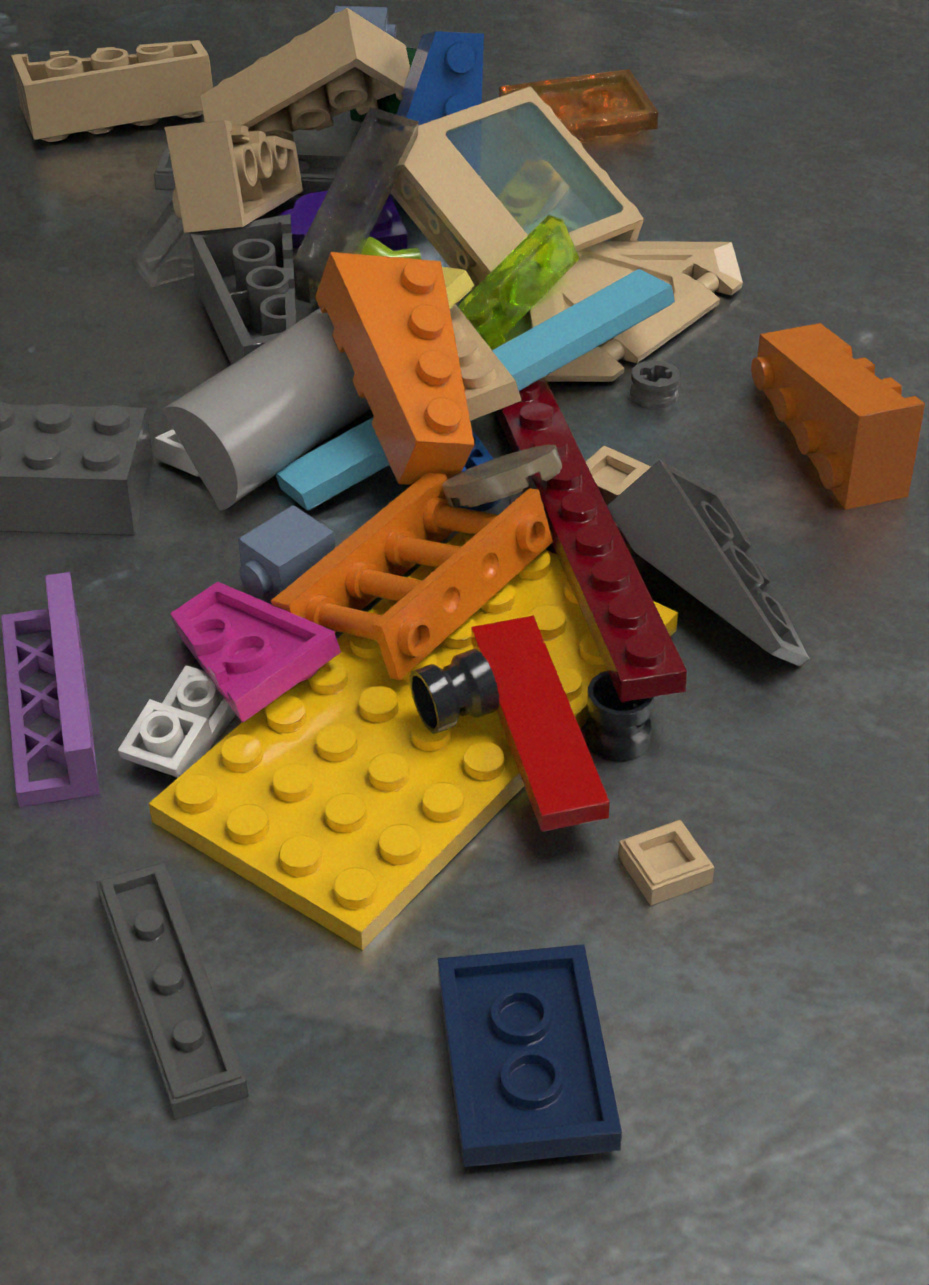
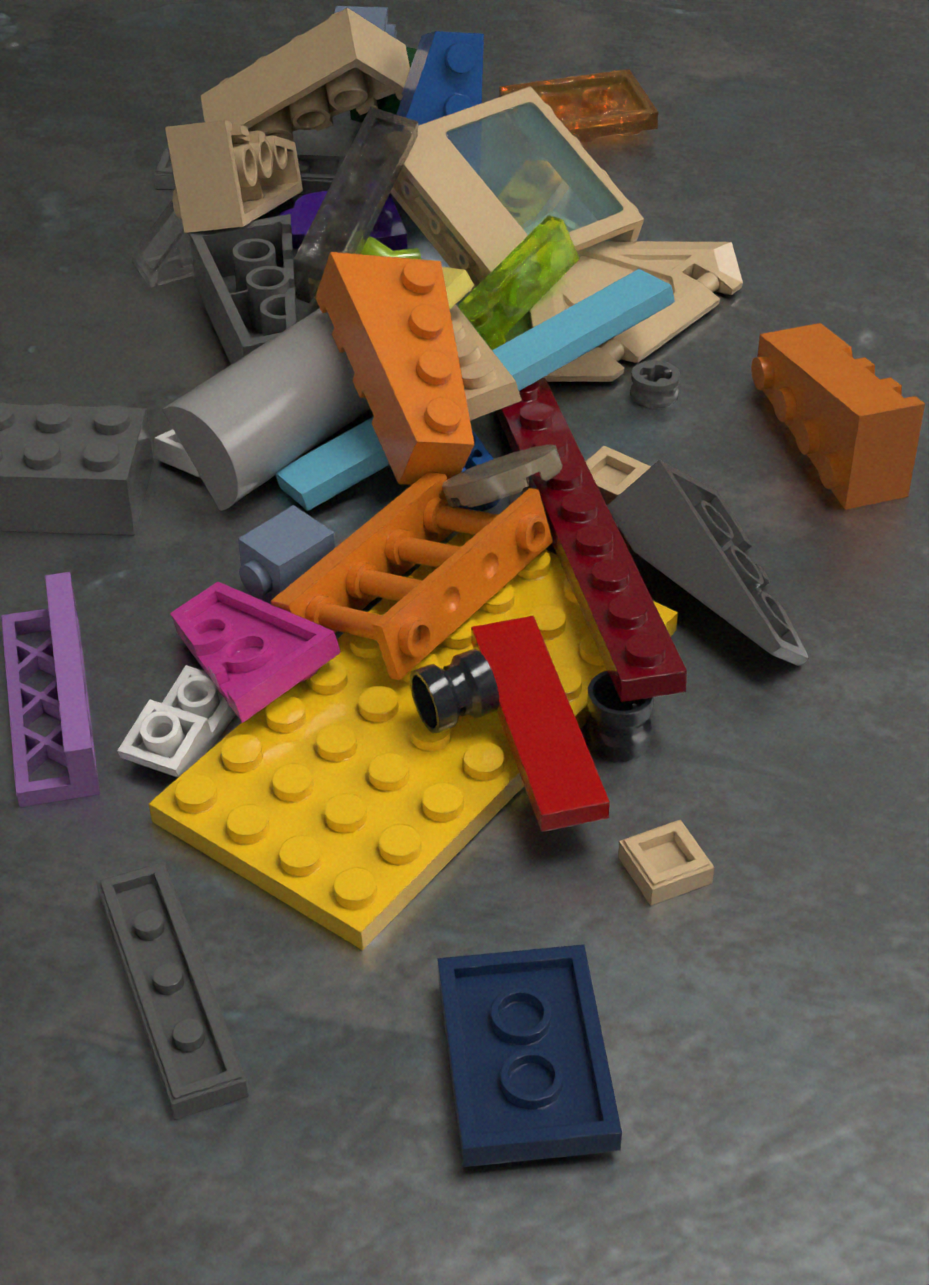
tan wedge [11,40,213,142] -> none

